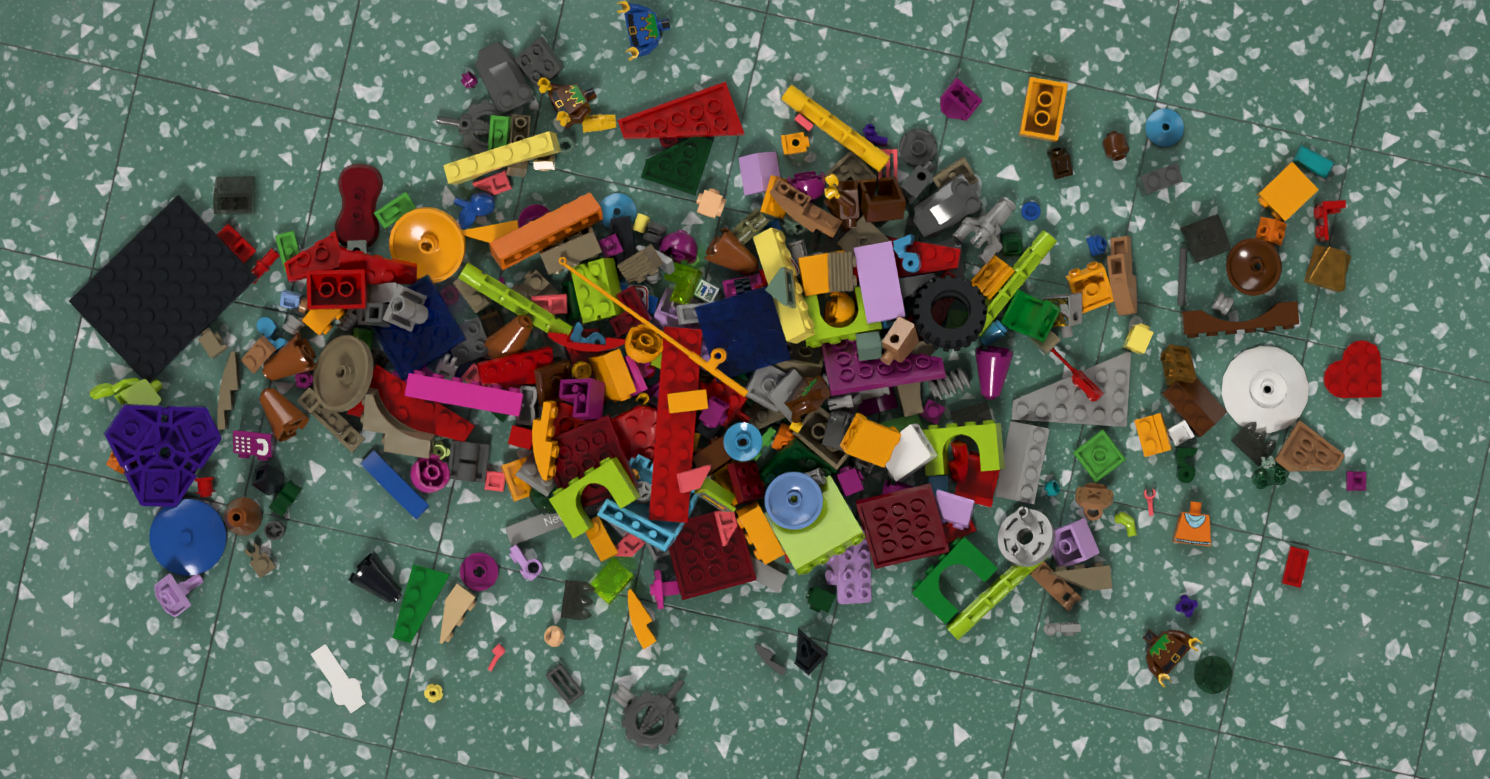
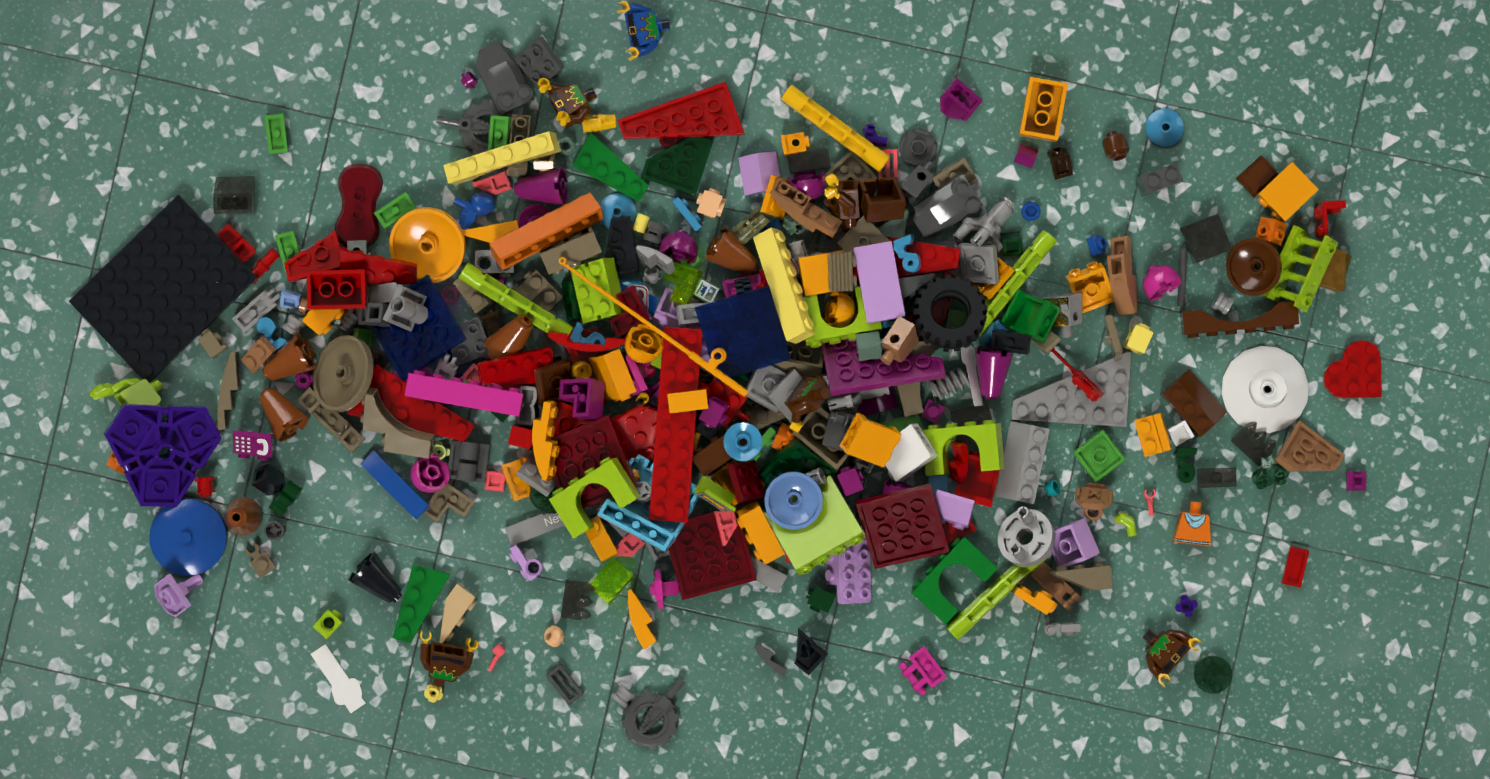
magenta plate [460,552,499,591] -> none
coral tile [531,294,568,315] -> none
magenta tile [598,233,624,258] -> none
dark tan brick [617,244,663,285] -> none
coral tile [677,465,711,493] -> none
sand green slope [765,267,796,309] -> none
coral tile [794,114,813,133] -> none
pearl gold bracket [1160,344,1197,386] -> none
teal tile [1292,145,1335,179] -> none
none -> light grey hinge [232,288,281,333]
none -> bright green plate [264,114,289,155]
none -> lime brick [312,609,344,640]
none -> reddish brown torso [419,630,479,687]
none -> dark tan plate [424,483,475,523]
none -> light grey brick [475,250,515,277]
none -> magenta cone [513,167,568,205]
none -> green wing [572,132,649,203]
none -> dark azure plate [672,197,702,233]
none -> clear smoke slope [787,148,831,174]
none -> dark pink plate [898,646,947,696]
none -> light grey plate [959,243,999,284]
none -> white sticker [961,345,983,406]
none -> black plate [991,330,1031,355]
none -> light orange plate [1011,585,1057,615]
none -> magenta slope [1014,144,1038,168]
none -> dark tan plate [1104,315,1123,361]
none -> dark pink cylinder [1142,265,1182,301]
none -> clear smoke plate [1197,467,1236,488]
none -> reddish brown piece [1236,155,1278,198]
none -> lime fence [1262,225,1338,313]

